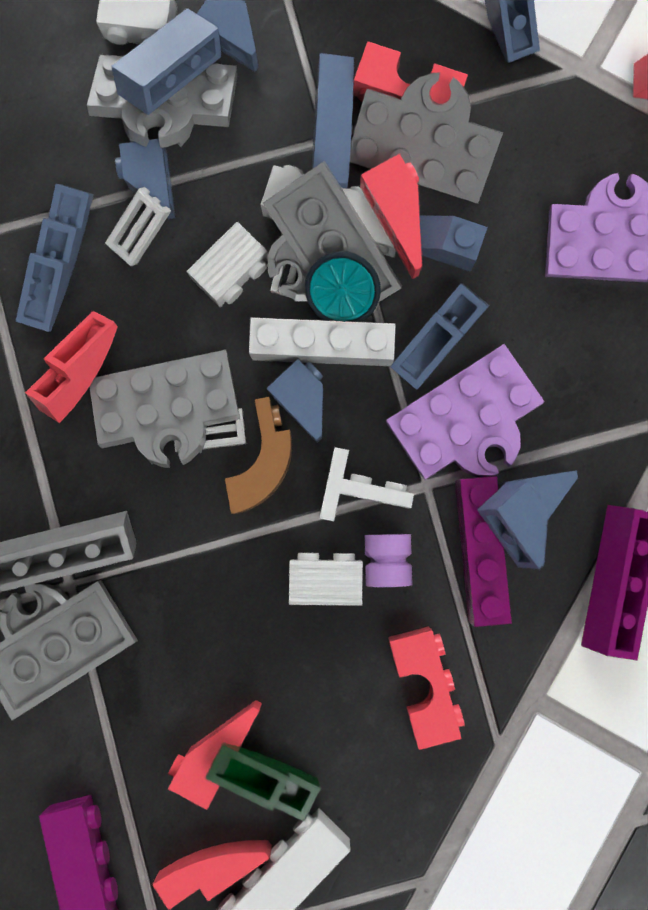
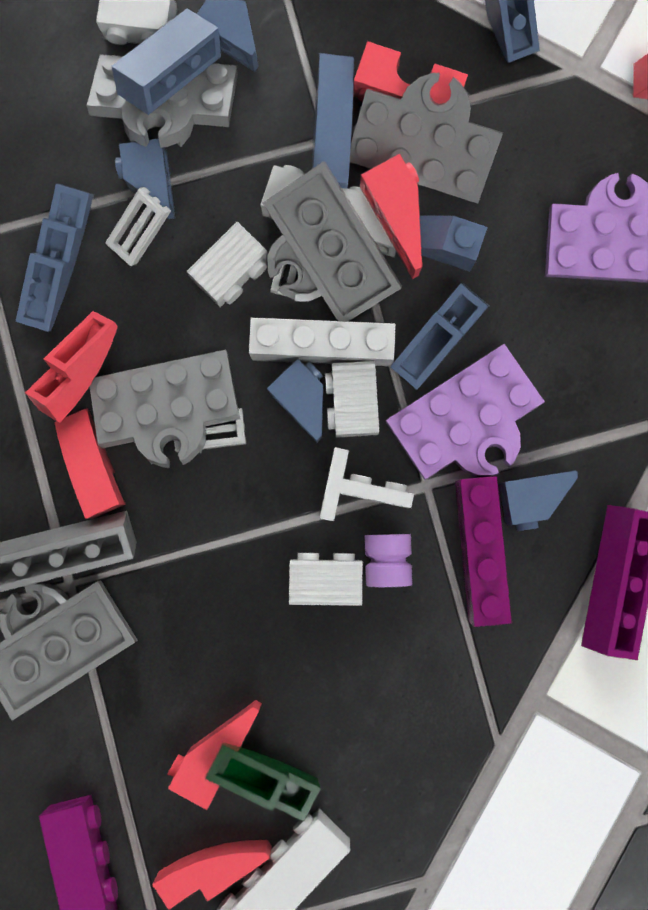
medium nougat arch [225,397,292,514] -> none
teal wheel [305,251,381,322] -> none
coral arch [388,626,465,750] -> none
sand blue slope [477,481,548,569] -> none
none -> coral slope [54,408,125,519]
none -> white brick [325,361,379,437]

